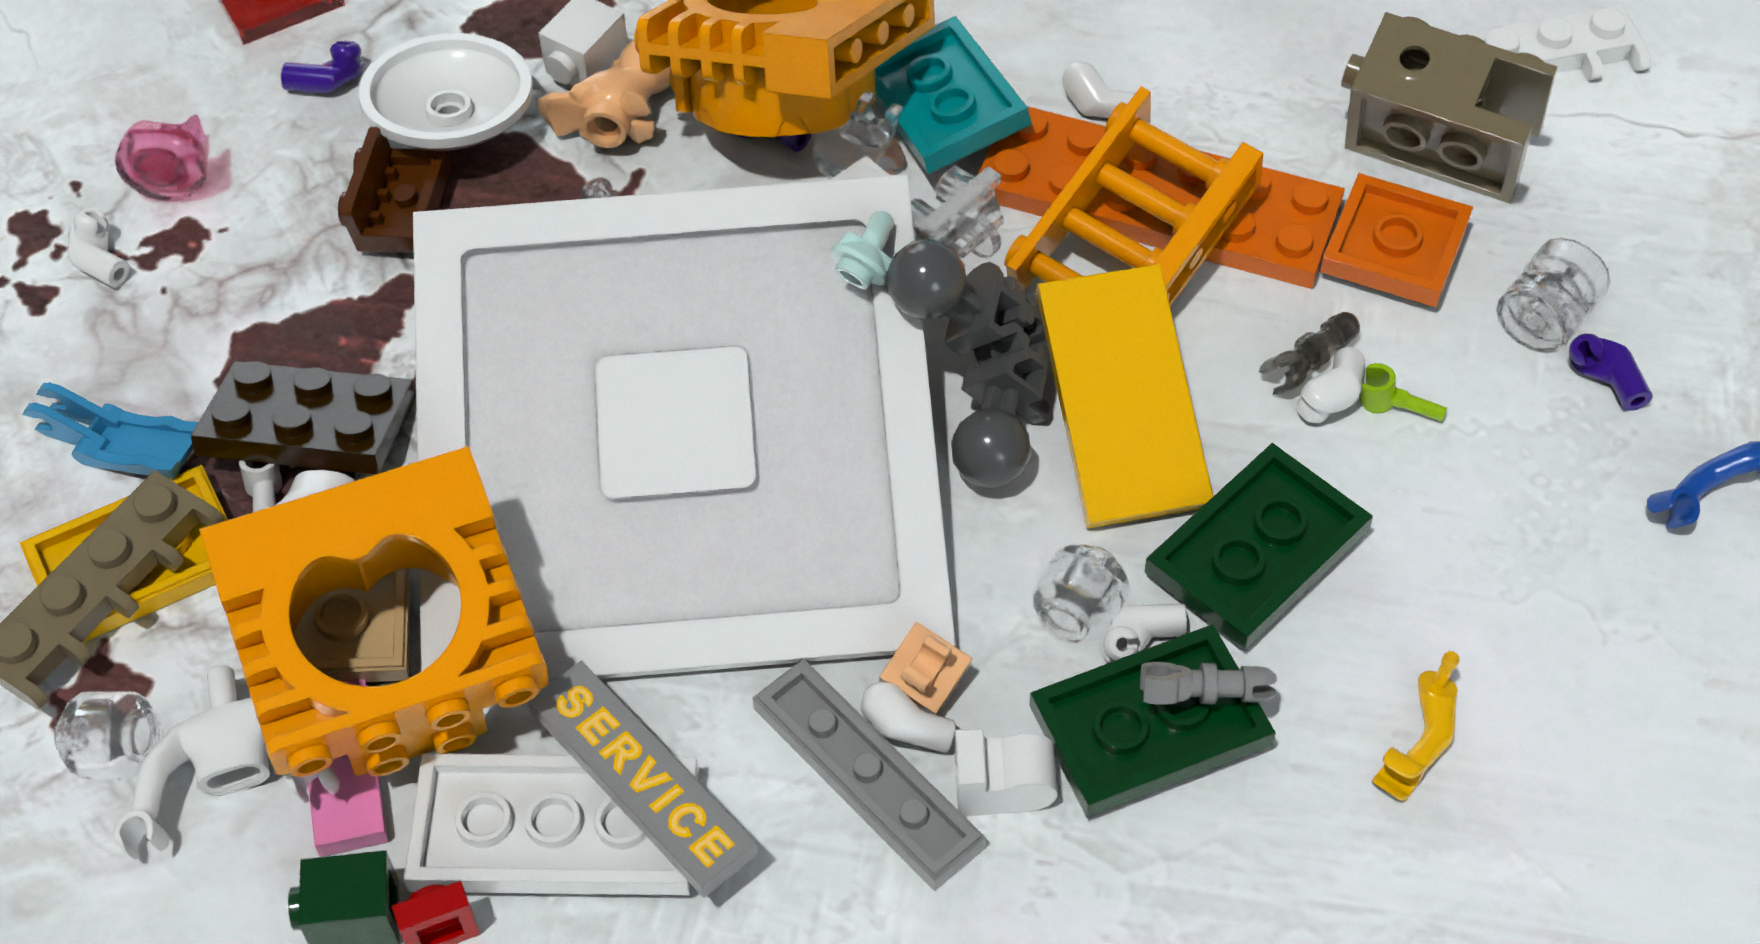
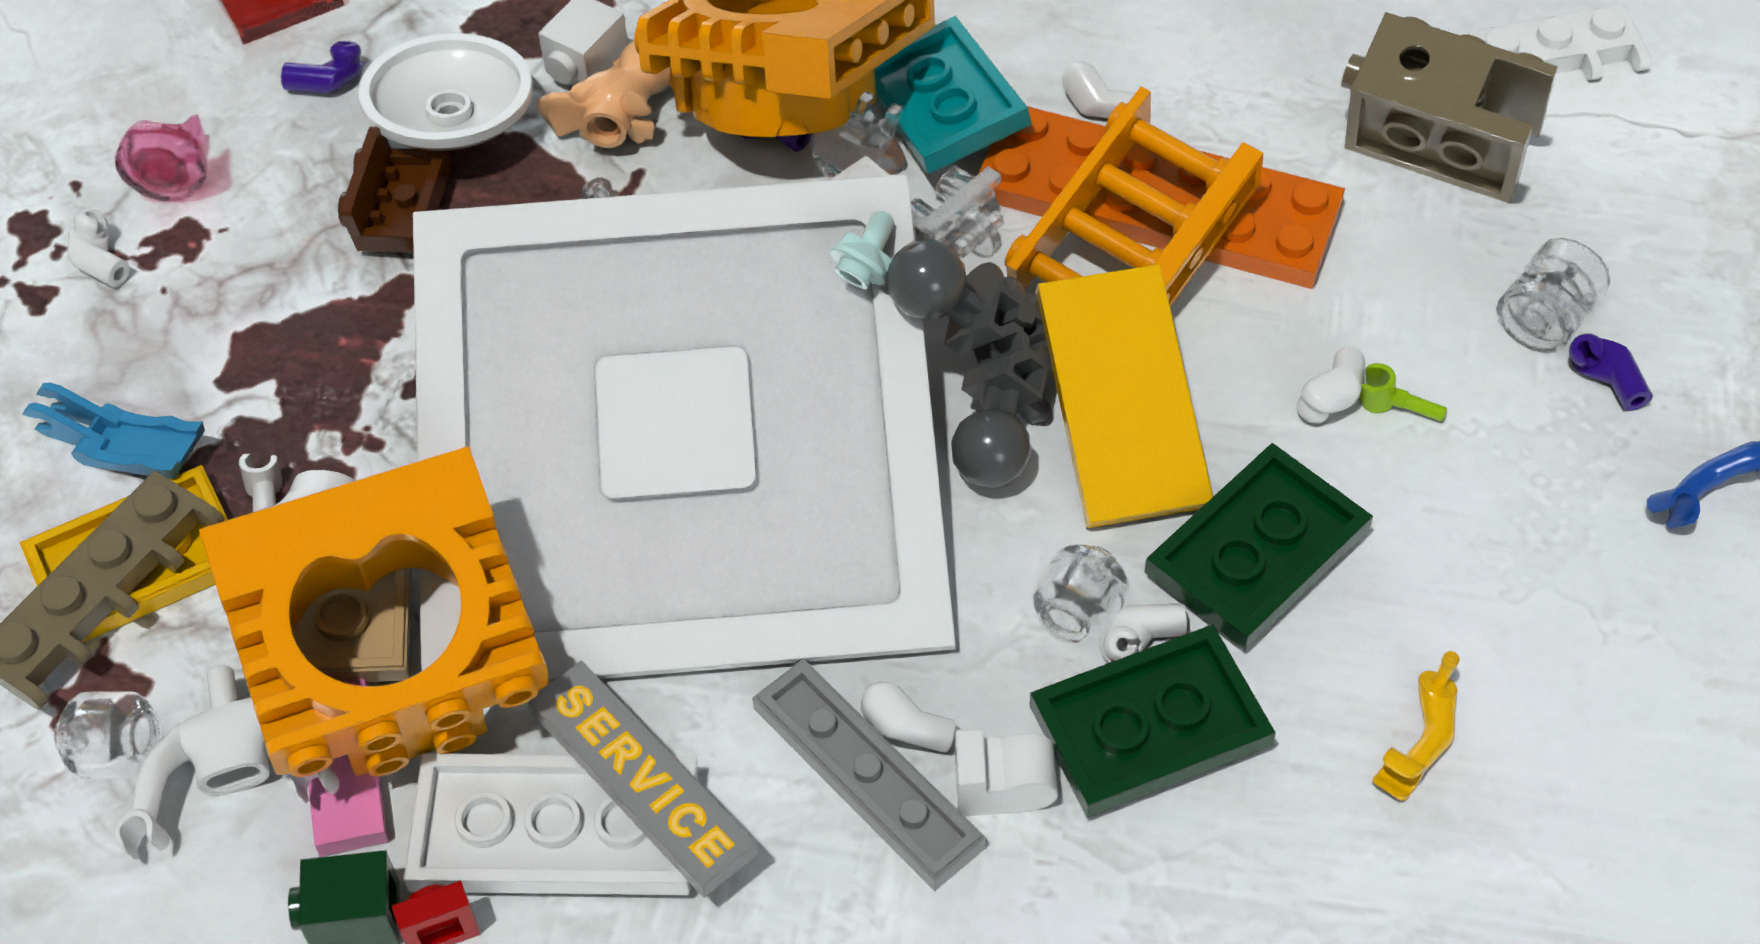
plate [191,361,415,475] -> none
light nougat tile [879,622,972,715] -> none
light grey piece [1140,662,1277,705] -> none
clear smoke piece [1259,312,1360,395] -> none
orange plate [1320,173,1473,308] -> none

